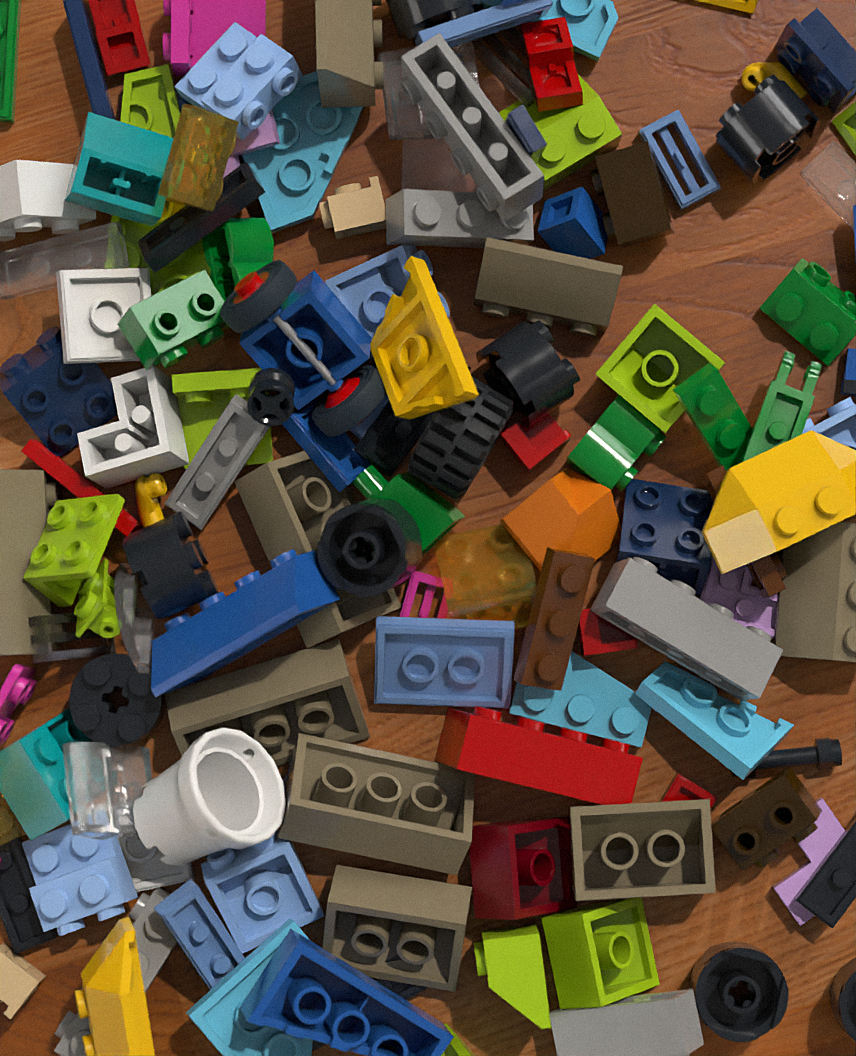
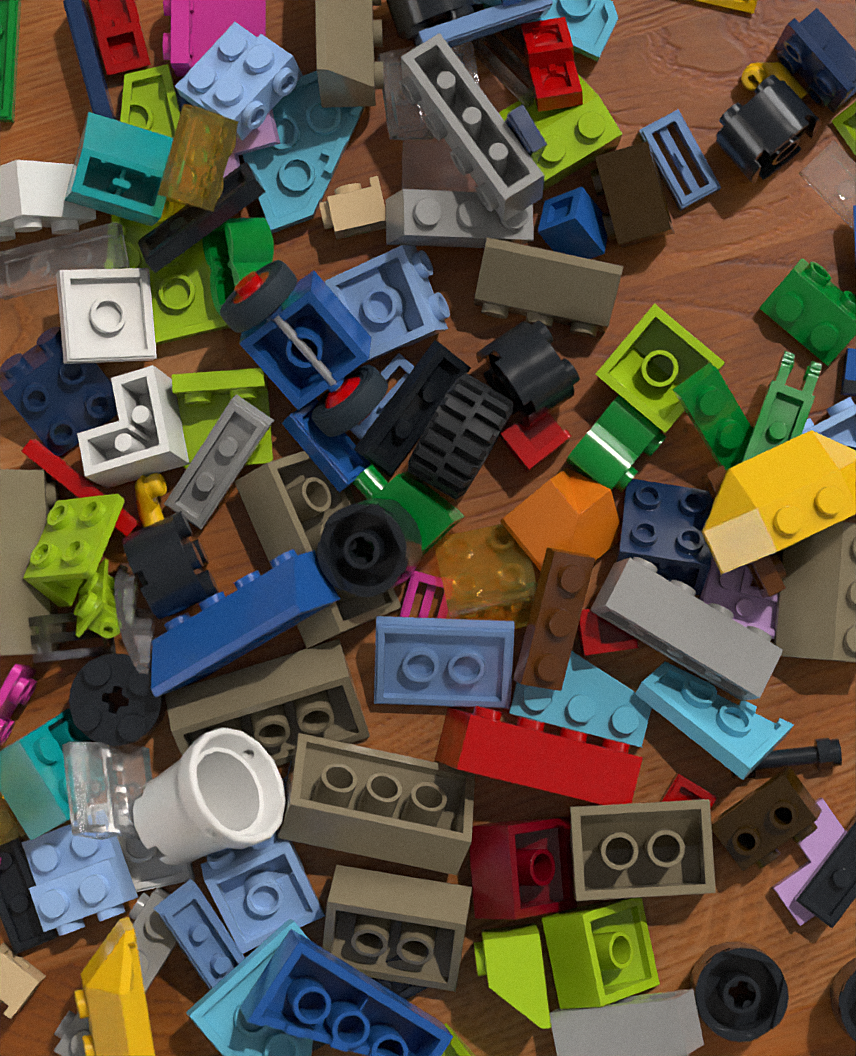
brick [118,269,226,370] -> none
black wheel [247,368,295,426] -> none
yellow wing [370,256,479,419] -> none

